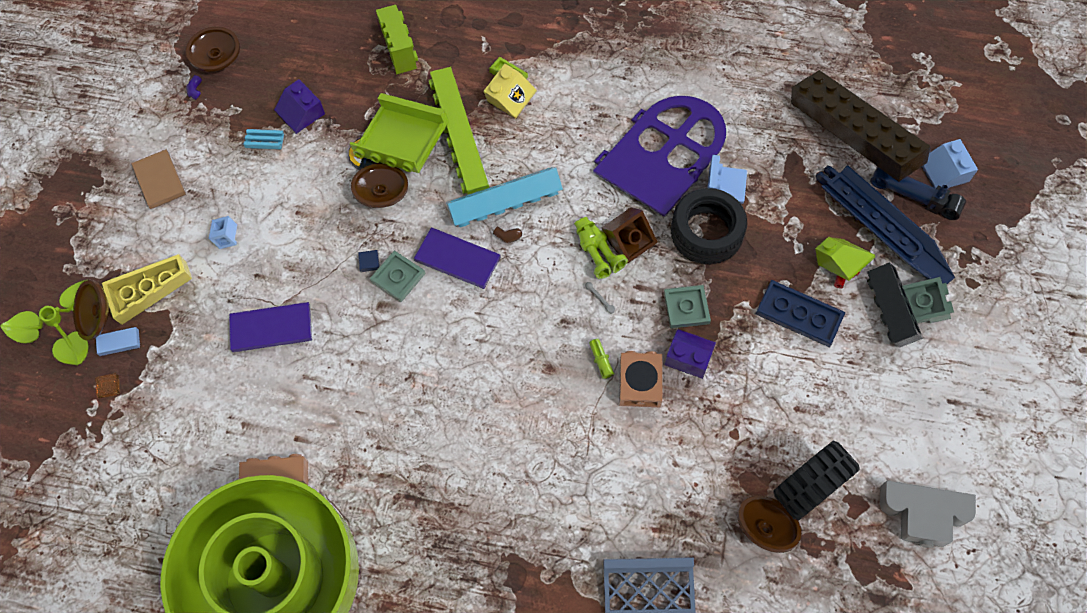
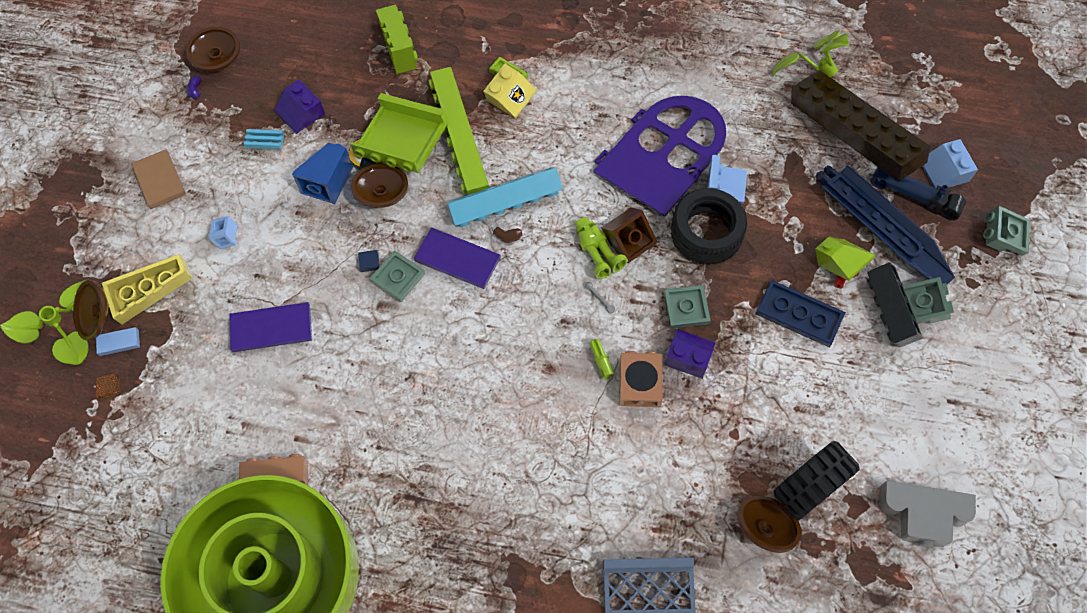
none -> blue slope [292,142,353,204]
none -> lime plant [772,30,849,77]
none -> sand green plate [983,206,1030,256]

